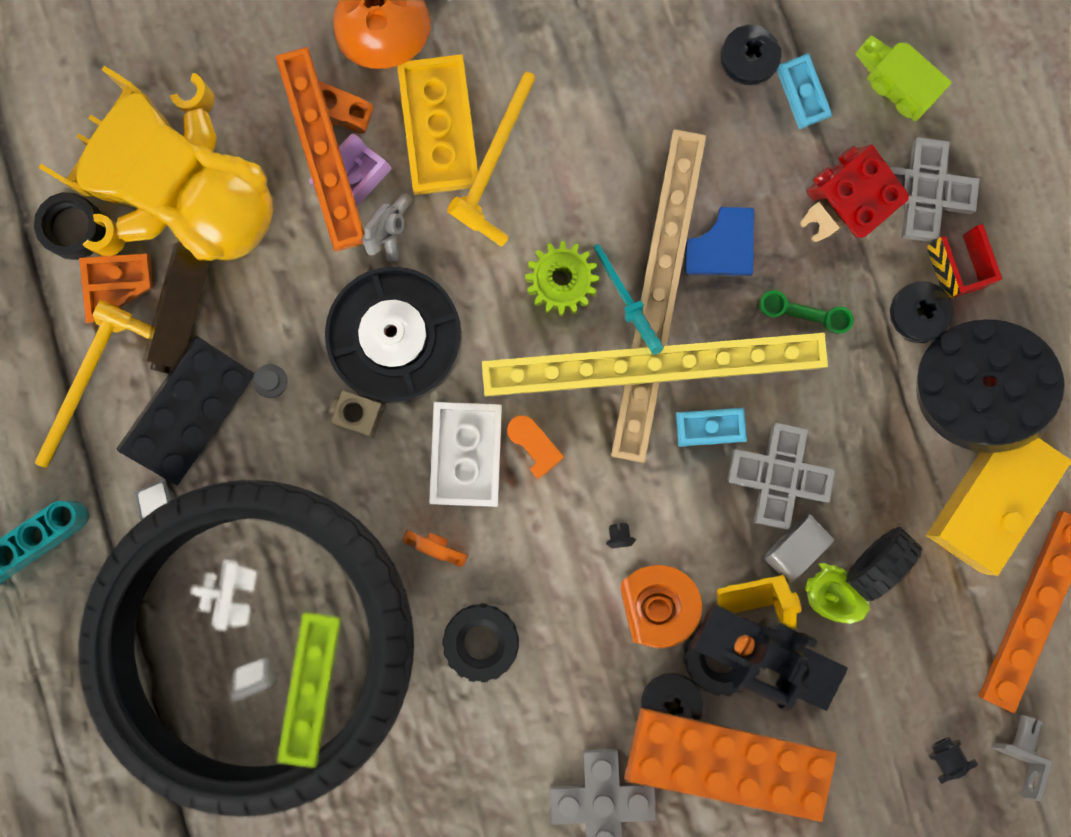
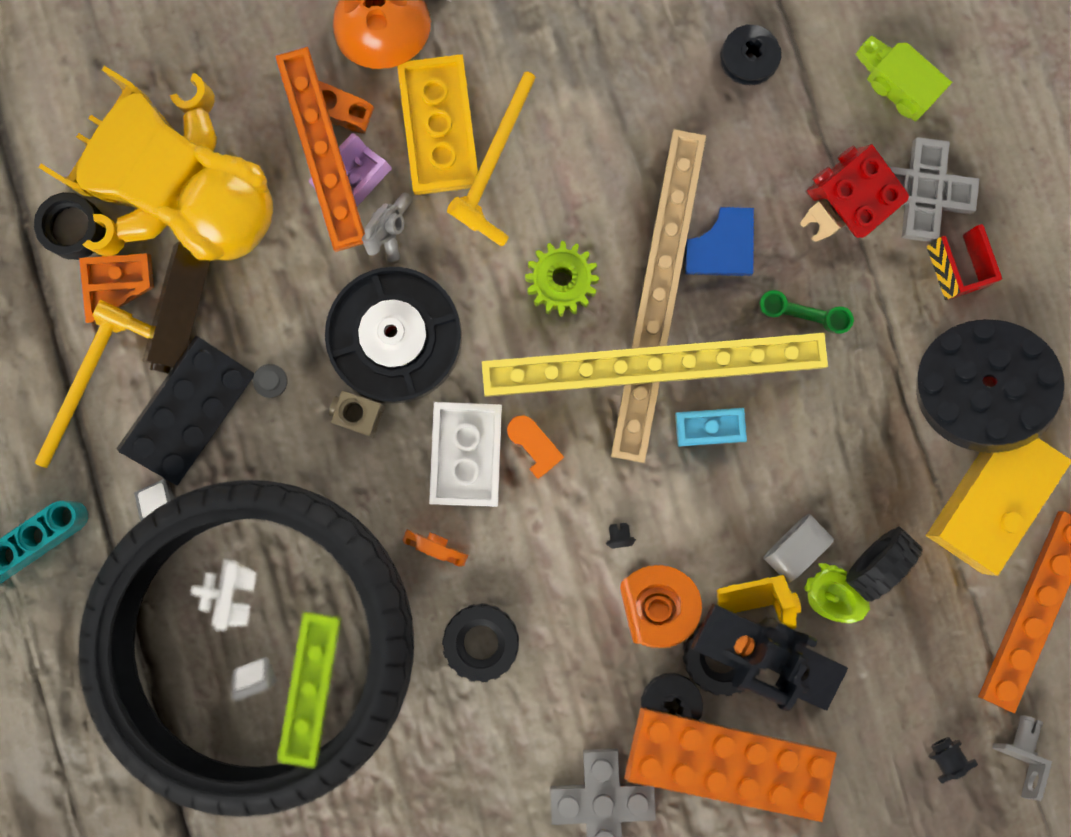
teal sword [593,244,664,355] -> none
light grey plate [727,423,835,530] -> none
medium azure plate [776,53,833,130] -> none
black piece [889,281,953,343] -> none

